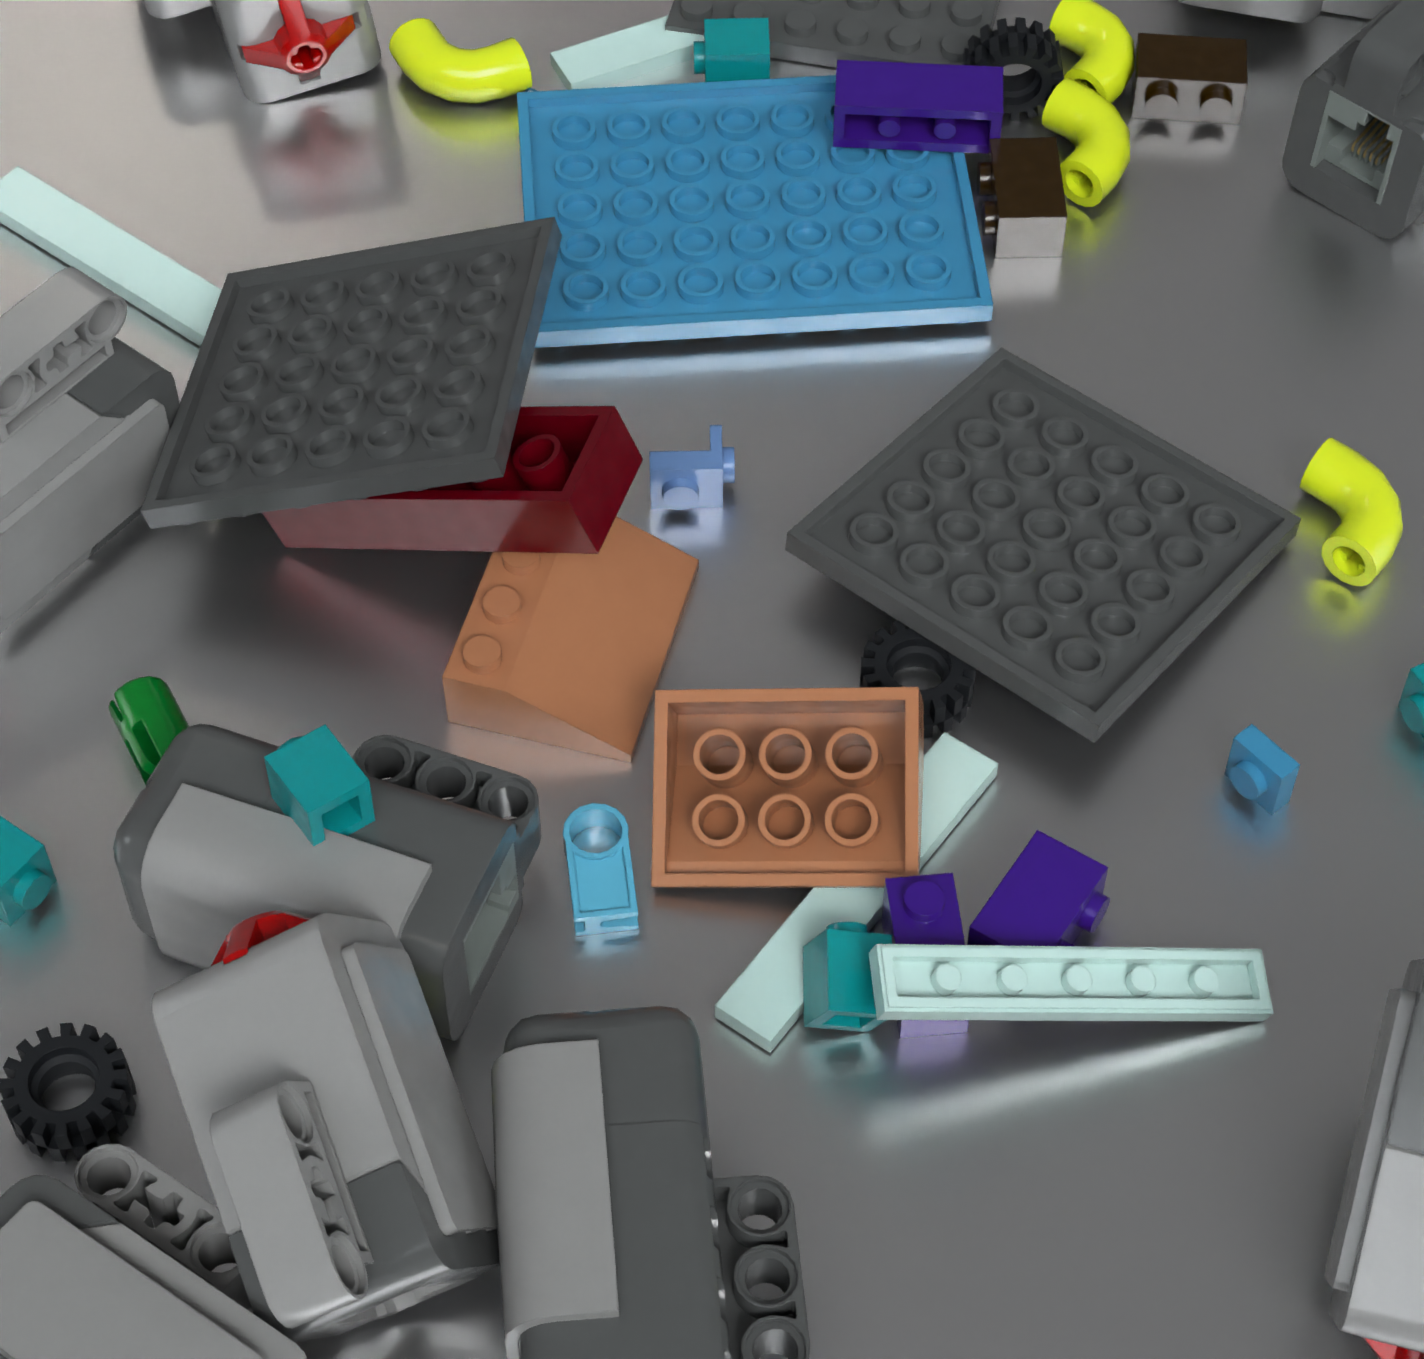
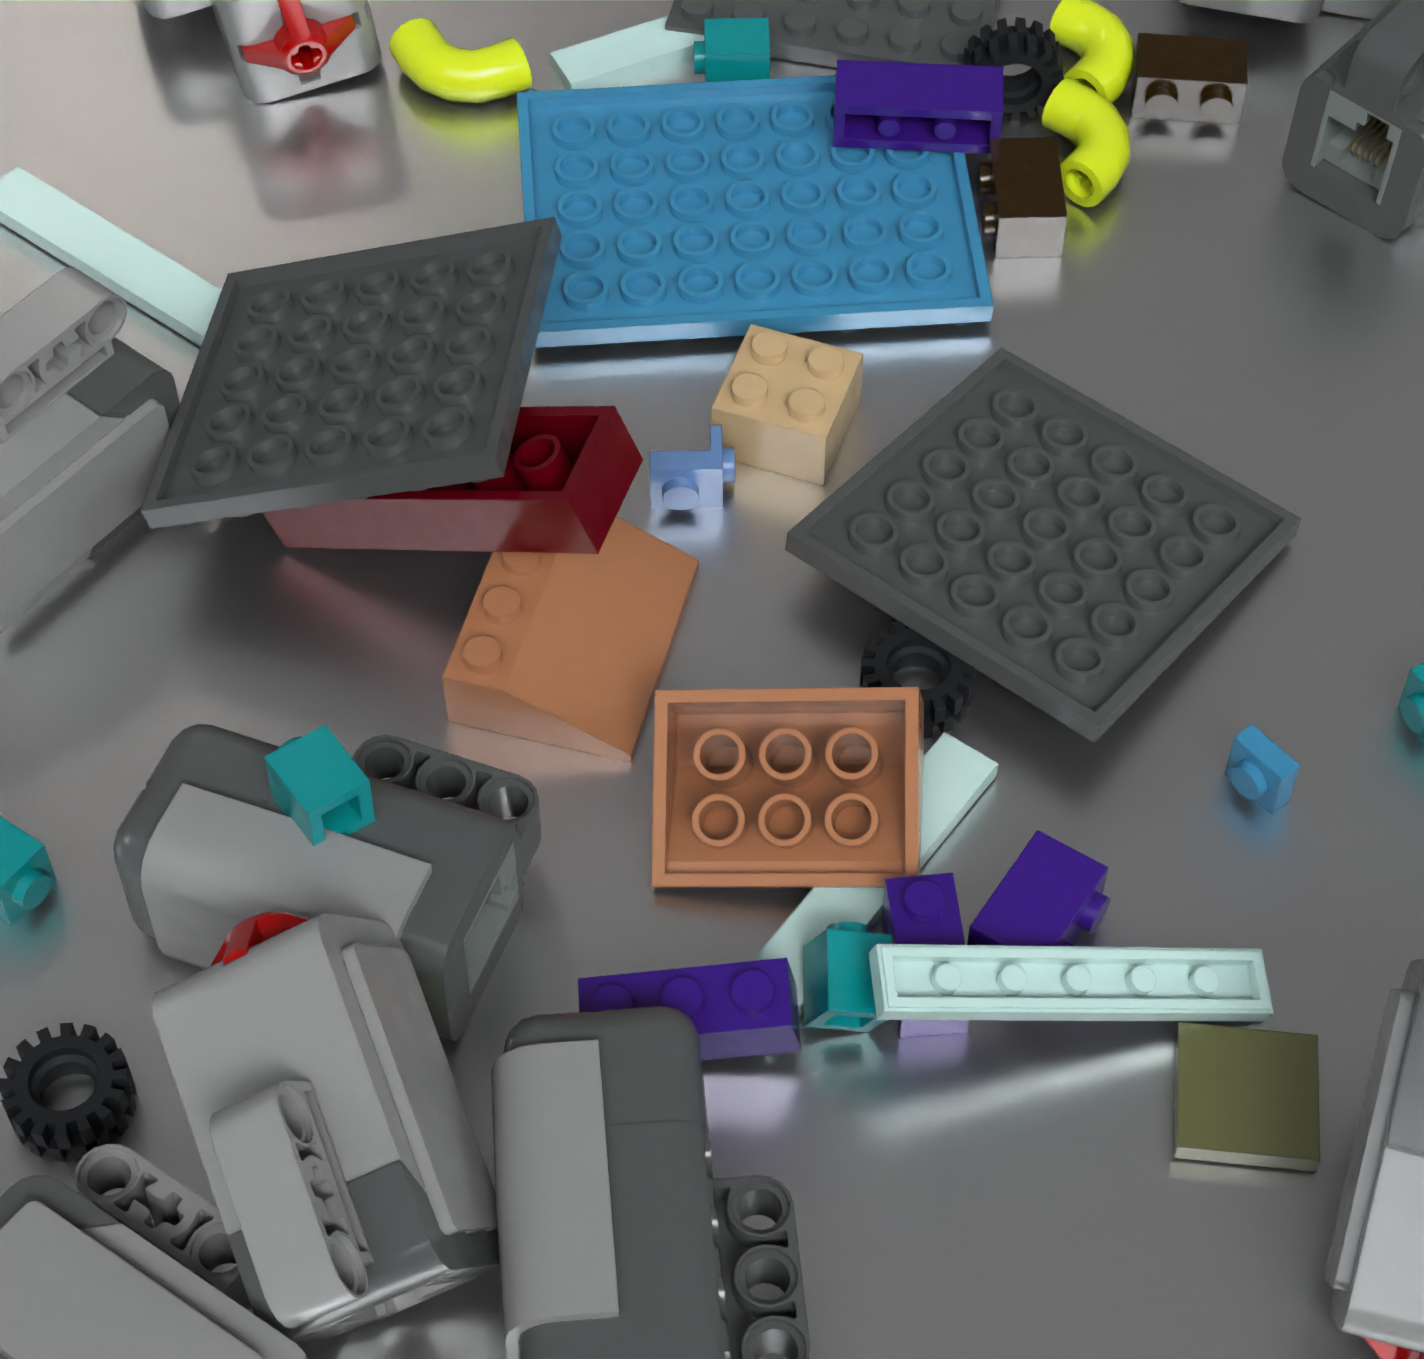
green arm [108,676,189,785] -> none
medium azure piece [563,803,639,936] -> none
neon yellow cylinder [1300,437,1403,586] -> none
none -> dark purple brick [578,958,801,1061]
none -> tan brick [711,324,863,486]
none -> olive tile [1173,1022,1320,1172]

